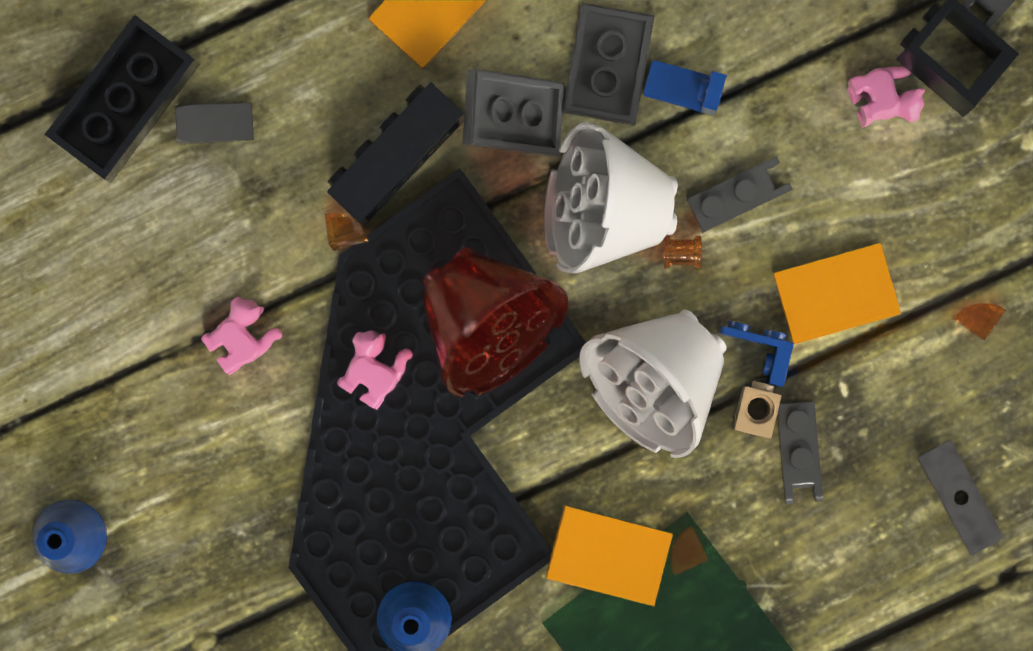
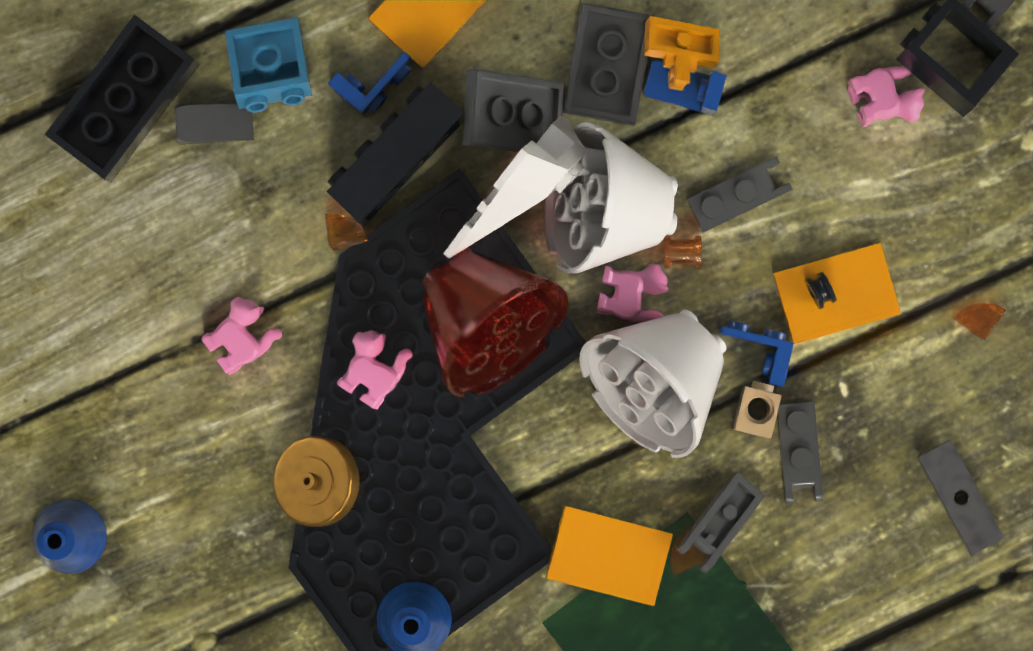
none -> dark azure plate [225,17,312,113]
none -> pearl gold wheel [273,436,359,527]
none -> blue bracket [328,52,412,116]
none -> white wedge [443,116,587,258]
none -> bright pink animal [597,263,669,323]
none -> light orange hinge [644,16,720,91]
none -> dark grey hinge [676,472,765,574]
none -> black bush [805,272,837,310]

